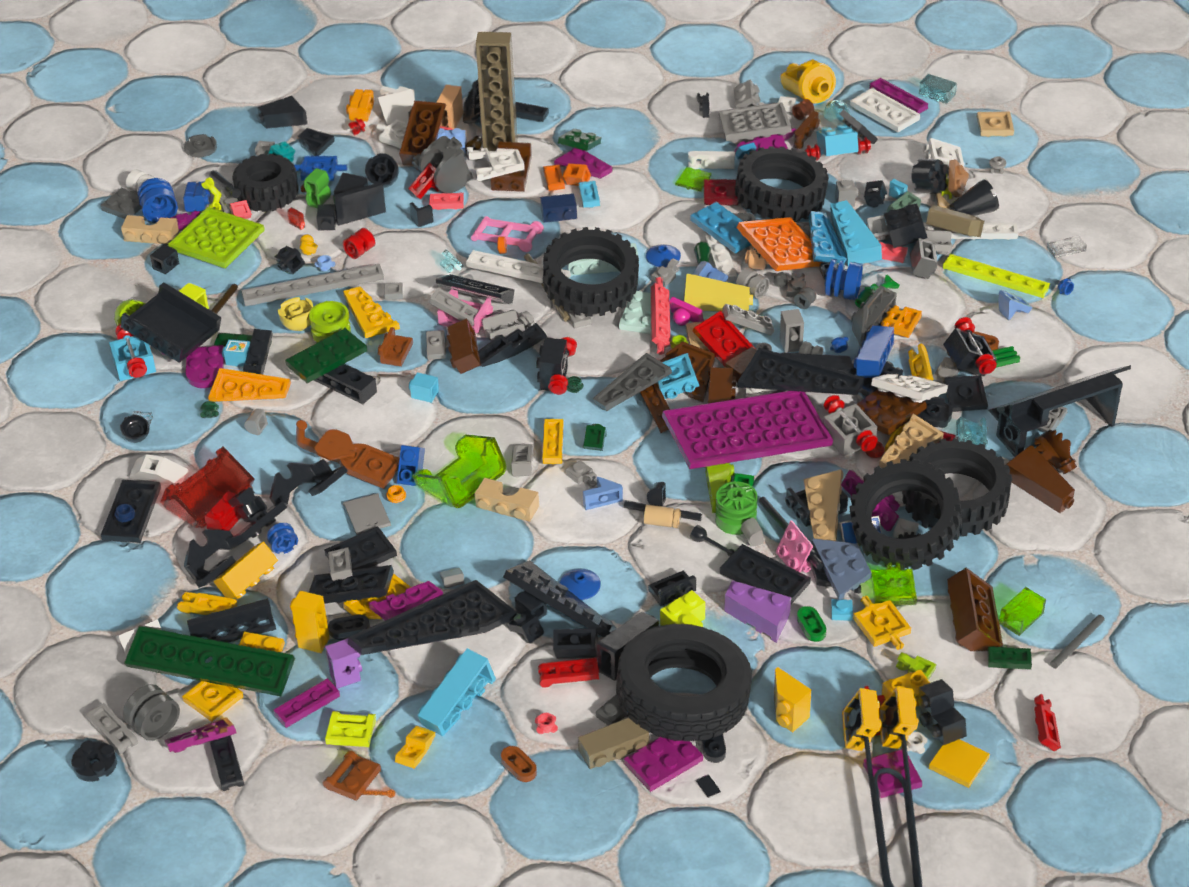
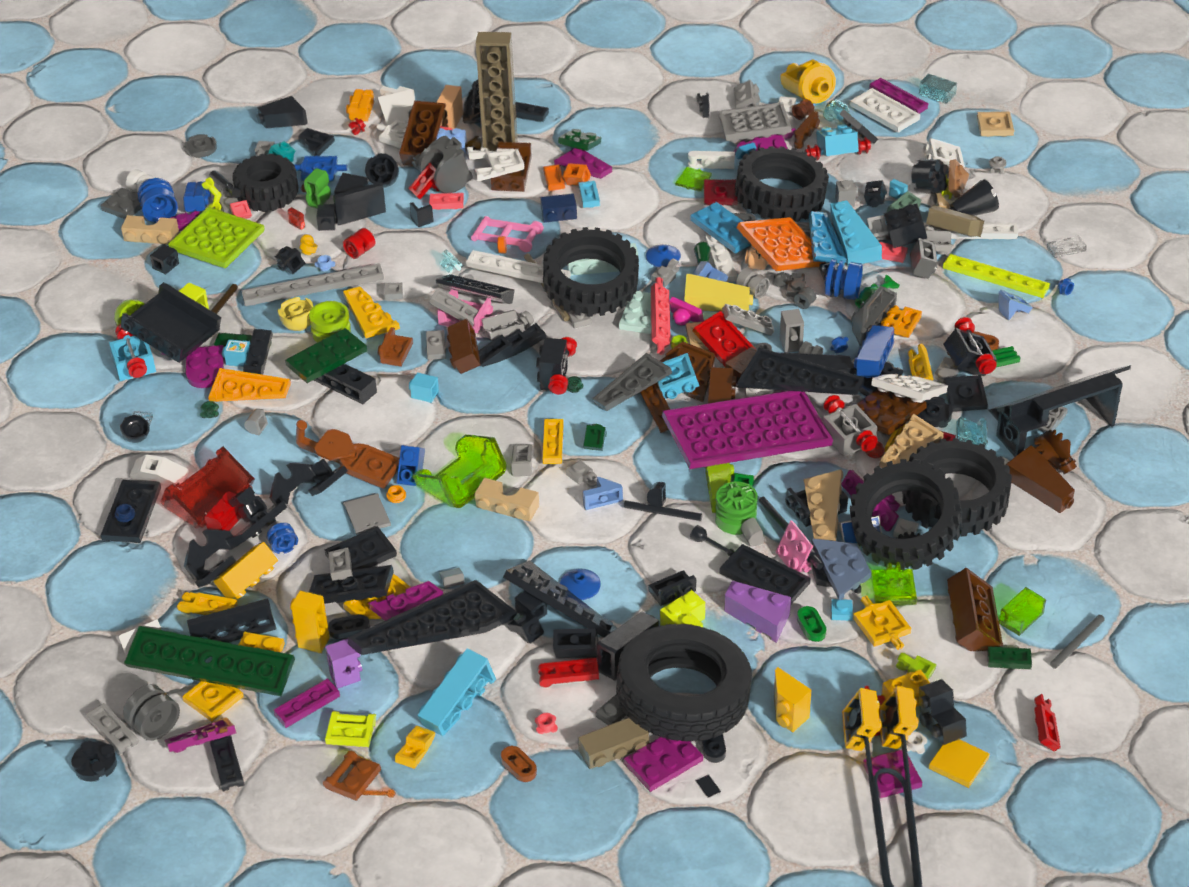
tan piece [644,505,681,528] -> none

